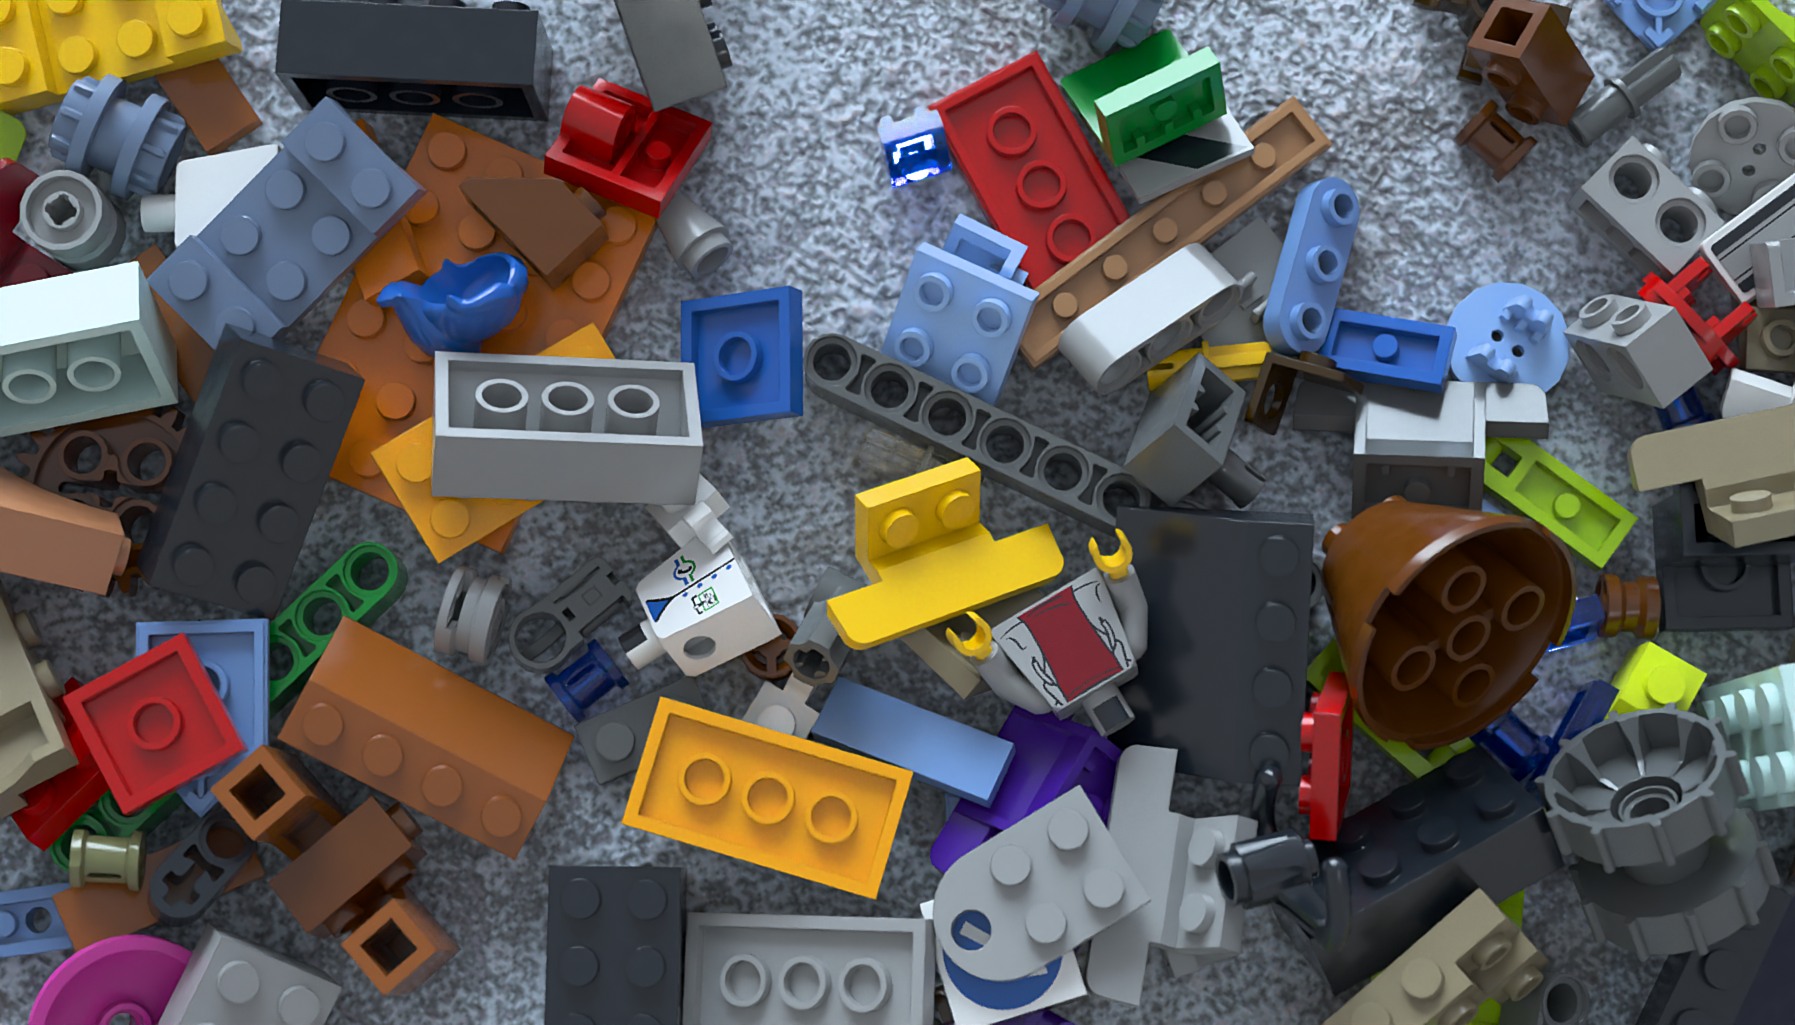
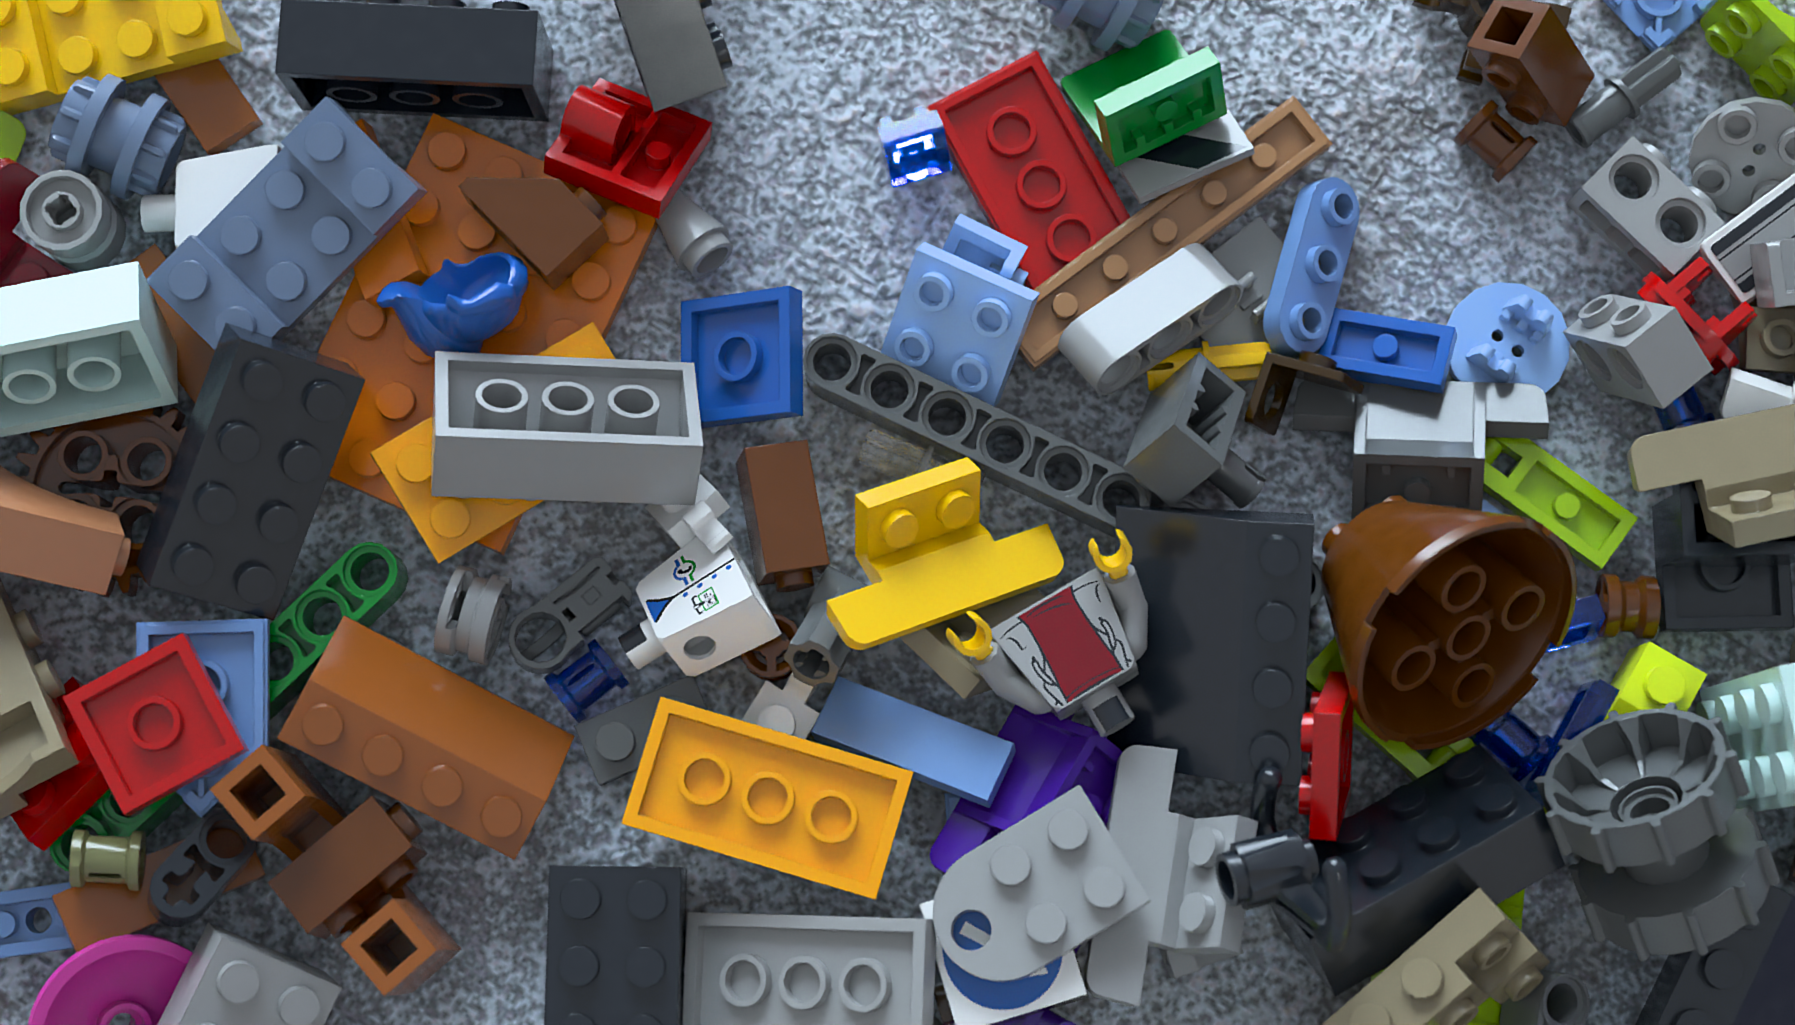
none -> reddish brown brick [735,439,830,592]

